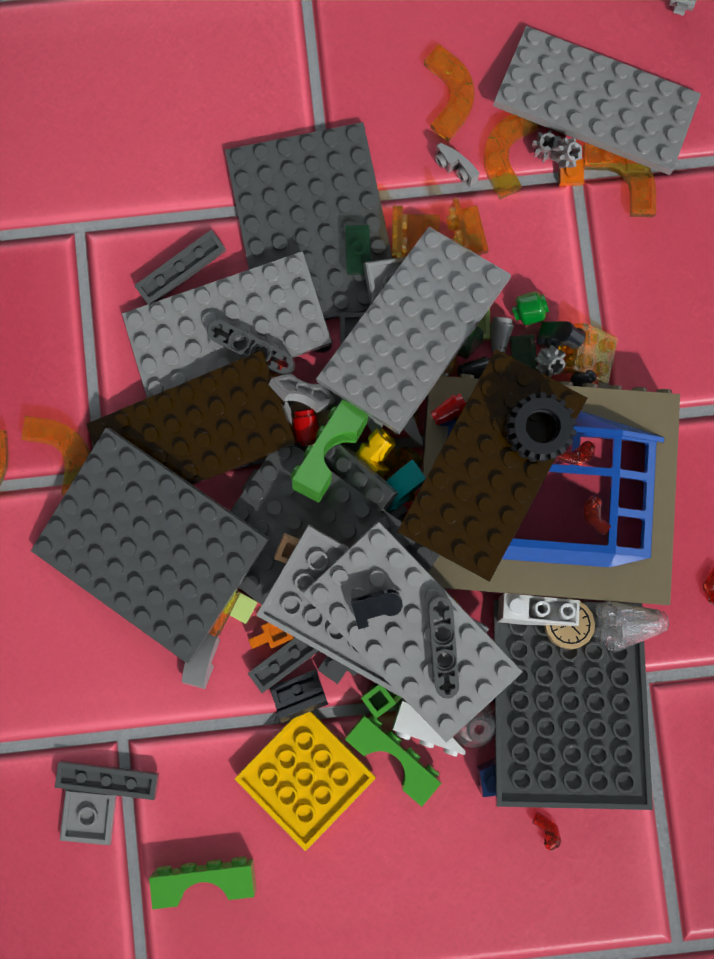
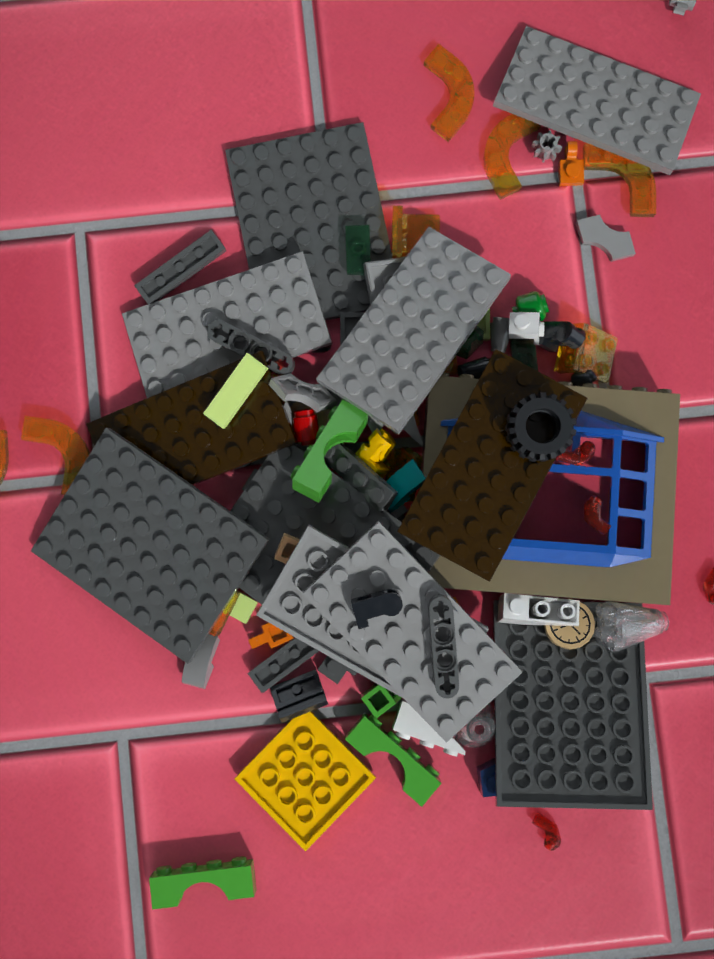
dark grey plate [55,761,159,800] -> none
light grey tile [60,789,117,845] -> none
red cone [430,393,466,426] -> none
light grey slope [435,143,480,187] -> none
clear yellow bracket [446,198,489,255] -> none
light grey gear [535,345,567,378] -> none
light grey gear [552,138,582,168] -> none
none -> yellowish green tile [203,353,269,429]
none -> white bracket [509,312,545,345]
none -> light grey tile [576,215,636,262]

